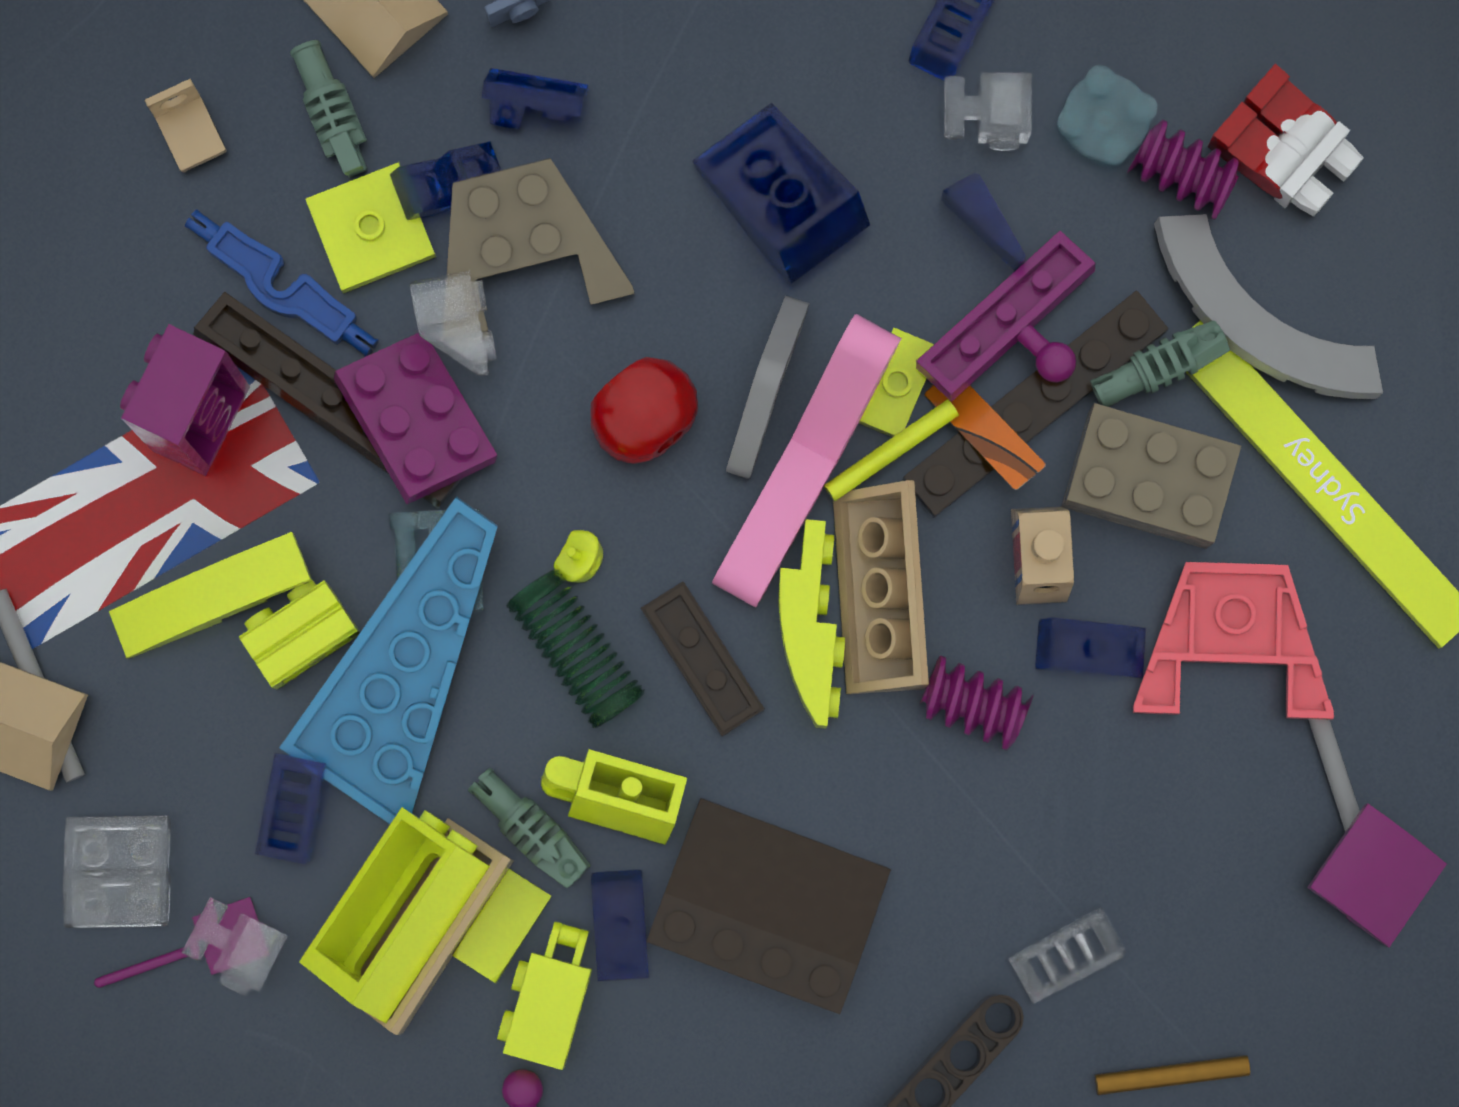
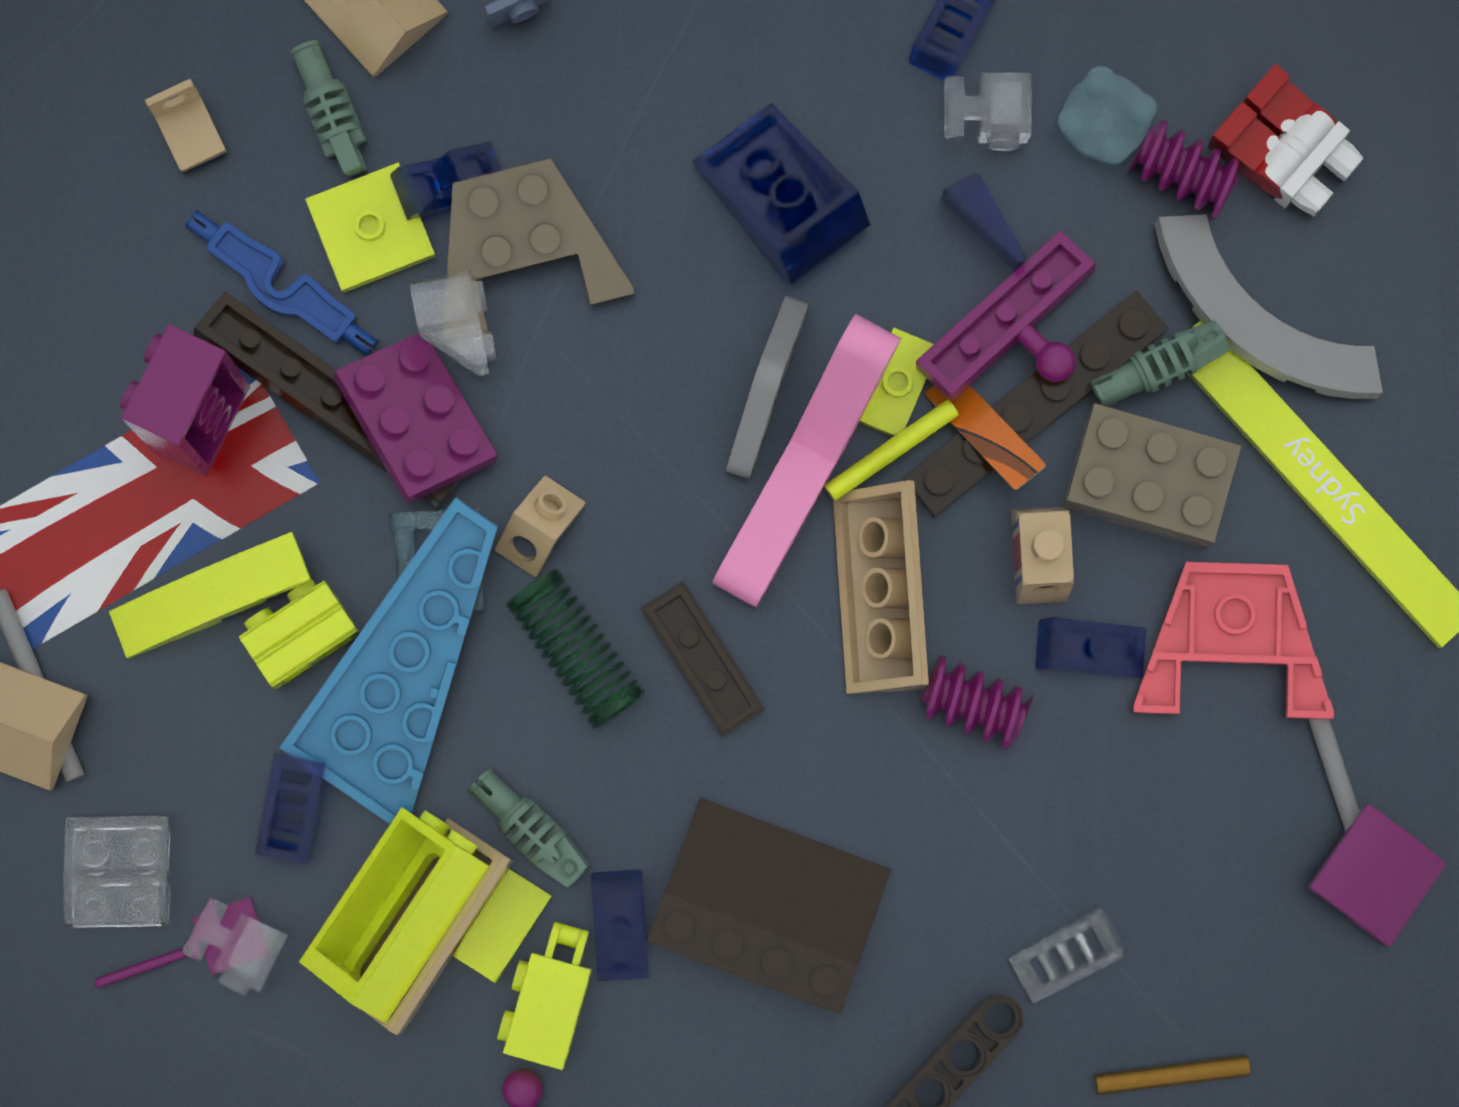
clear blue hinge [482,68,589,129] -> none
neon yellow brick [541,749,687,845] -> none
neon yellow piece [554,530,603,583] -> none
red piece [591,357,698,464] -> none
neon yellow slope [778,519,845,729] -> none
none -> tan bracket [495,476,586,577]

